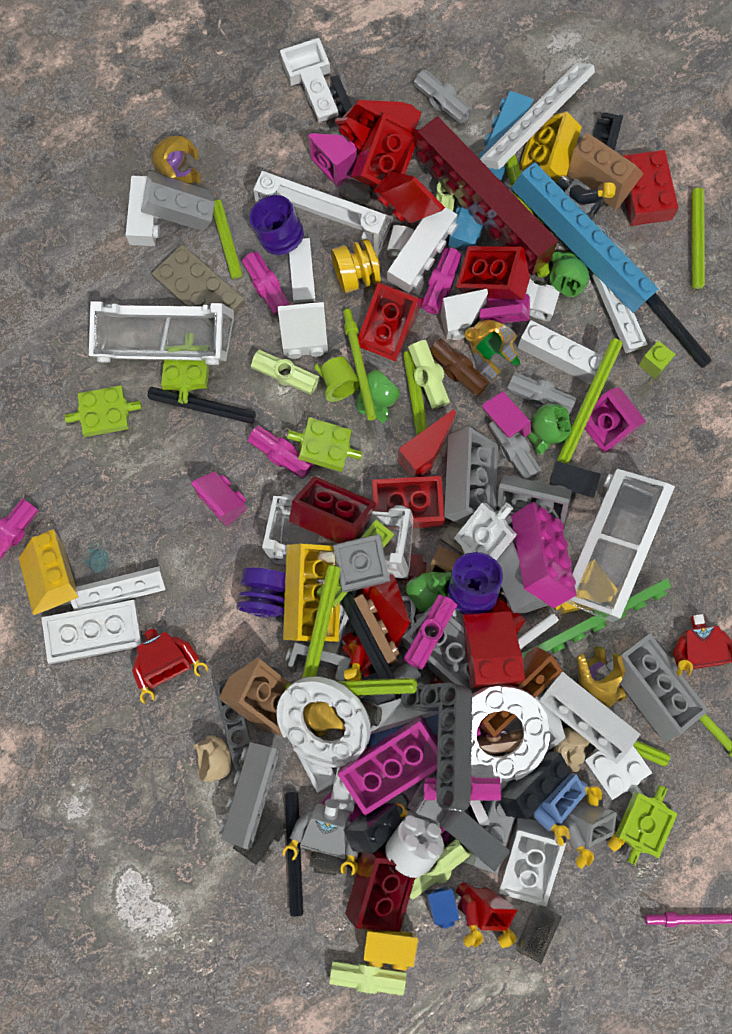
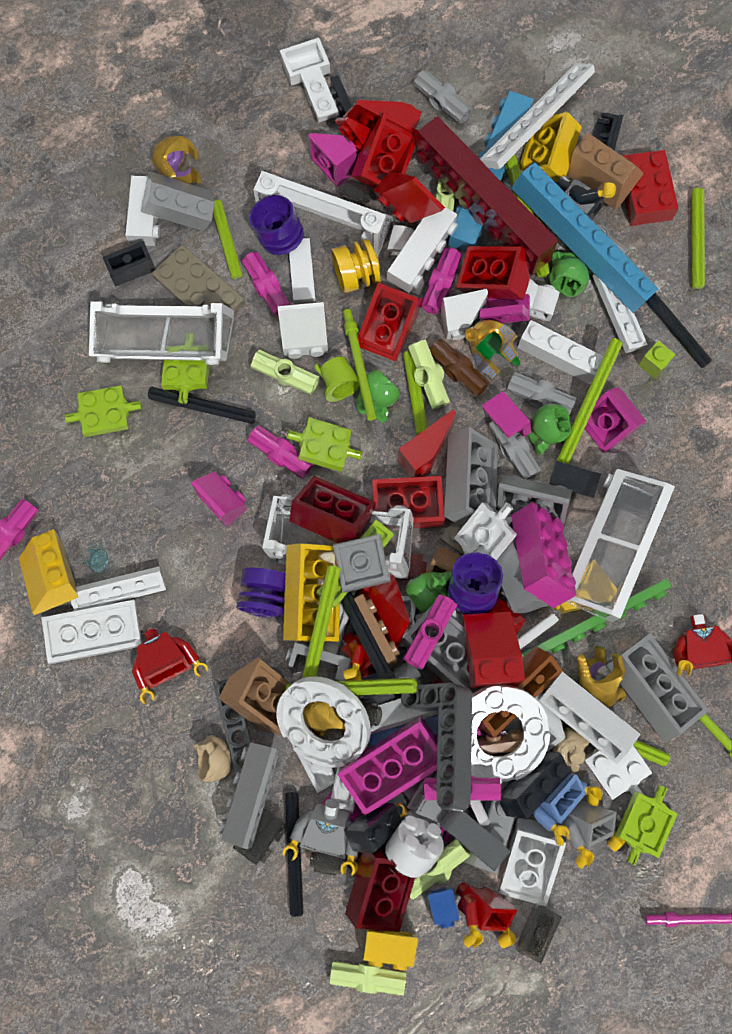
none -> black brick [103,241,156,287]

